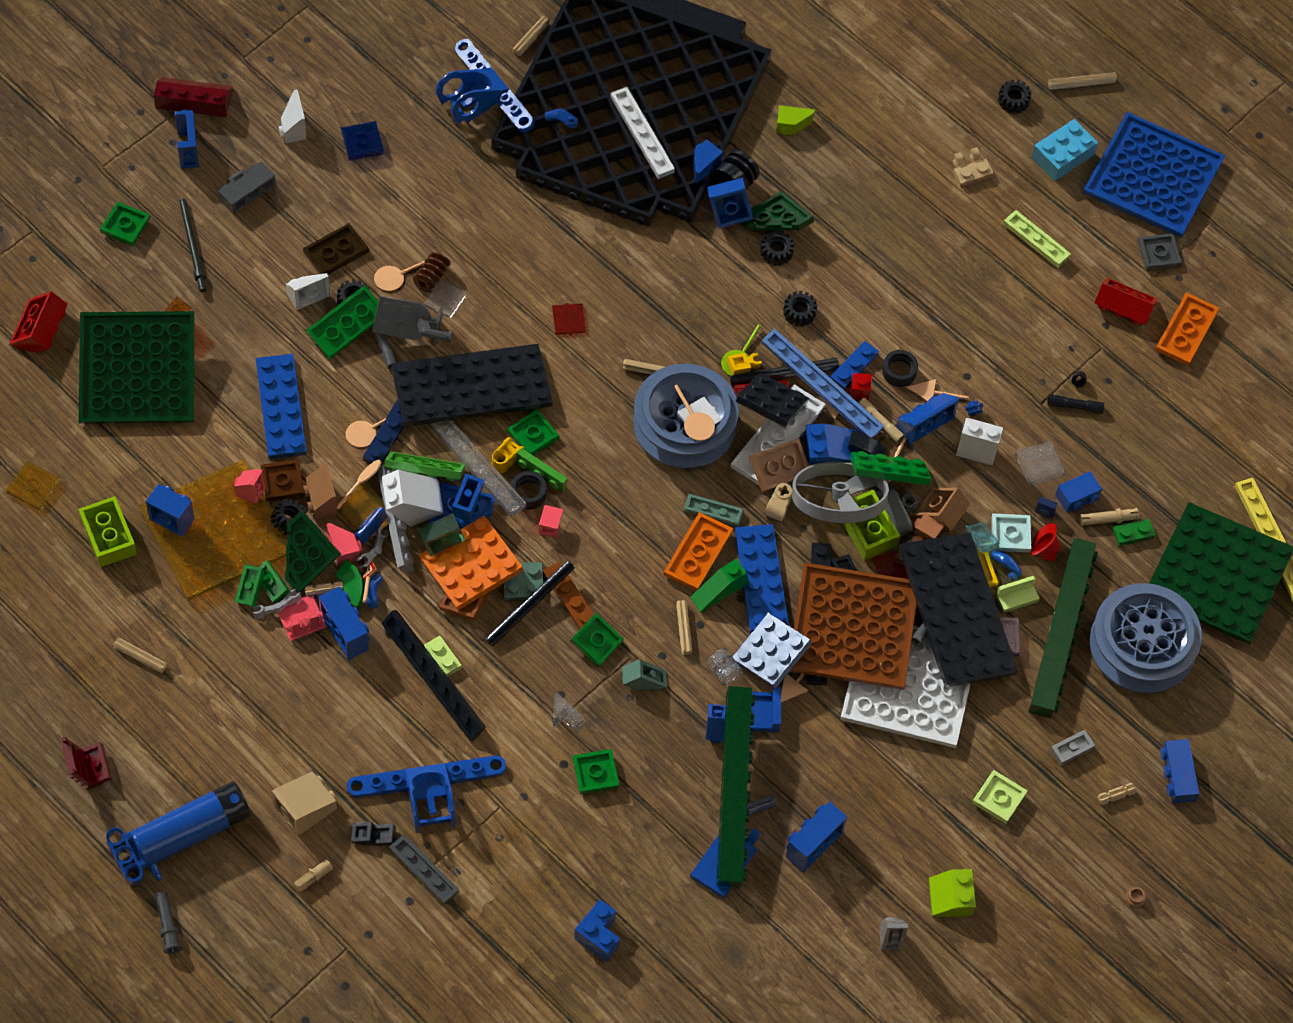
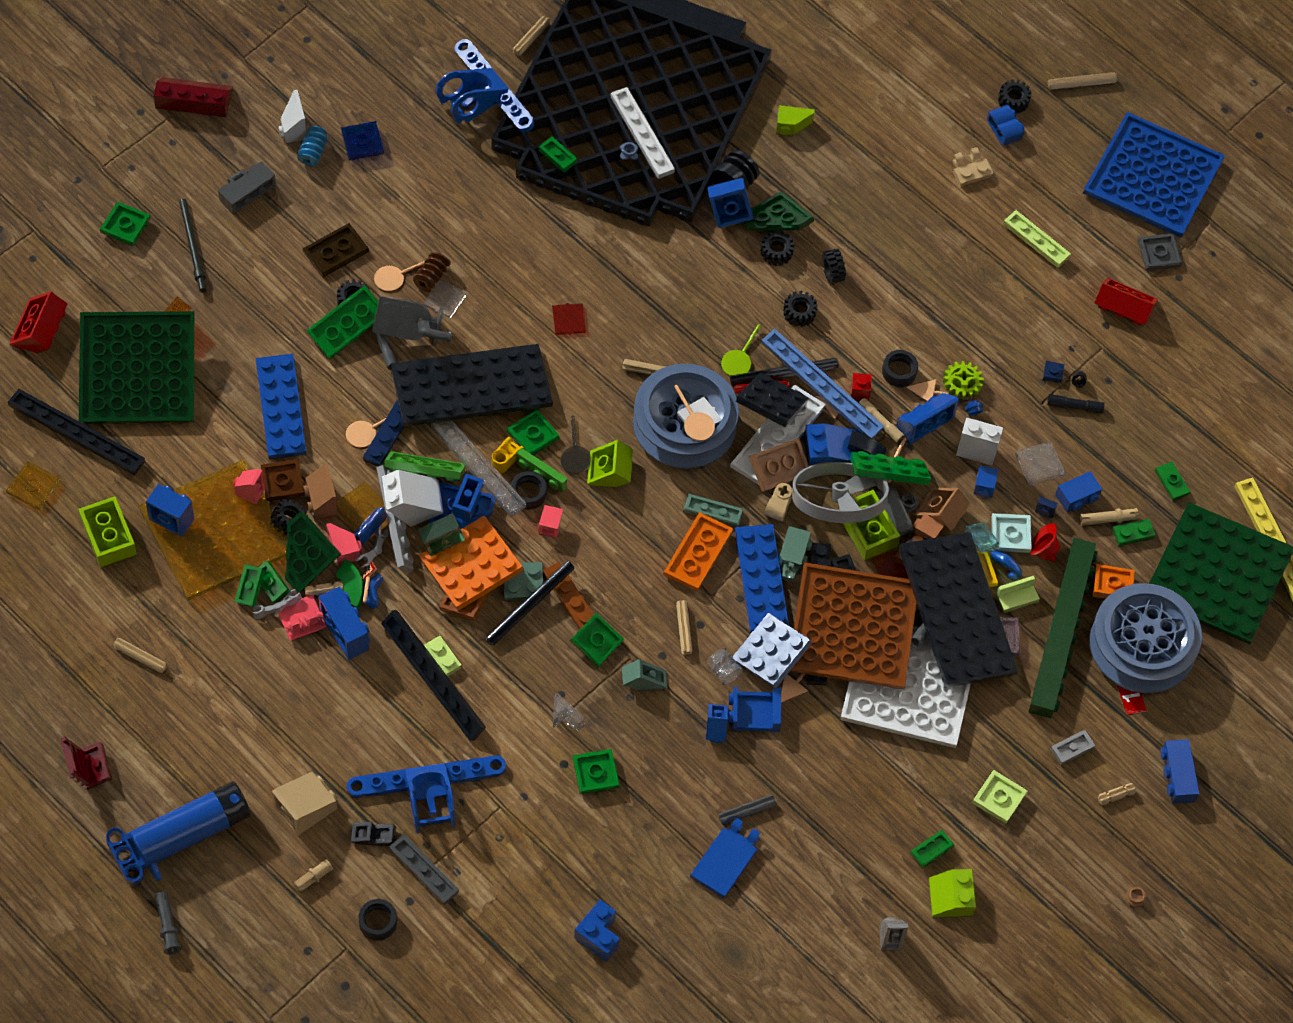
blue panel [175,110,199,169] -> none
white slope [286,273,330,311] -> none
light nougat piece [337,460,382,509] -> none
blue arm [545,109,578,128] -> none
green slope [690,559,750,613] -> none
blue slope [694,139,723,184] -> none
dark green brick [716,686,755,887] -> none
yellow plate [726,353,762,375] -> none
blue brick [786,801,847,873] -> none
blue plate [830,341,879,391] -> none
medium azure brick [1031,119,1098,181] -> none
orange plate [1155,292,1219,366] -> none
none -> black plate [8,388,146,476]
none -> dark azure piece [297,126,328,167]
none -> black tyre [358,899,398,941]
none -> green plate [539,137,577,173]
none -> clear smoke piece [561,415,591,474]
none -> lime slope [587,440,633,487]
none -> sand blue plate [620,142,638,160]
none -> sand green hinge [779,526,813,582]
none -> black tyre [822,248,846,284]
none -> green plate [910,830,955,869]
none -> lime gear [942,361,984,400]
none -> blue brick [973,466,998,498]
none -> blue brick [987,105,1025,146]
none -> dark blue plate [1043,361,1064,383]
none -> orange plate [1093,564,1135,599]
none -> red sticker [1116,684,1147,715]
none -> green plate [1155,462,1190,501]

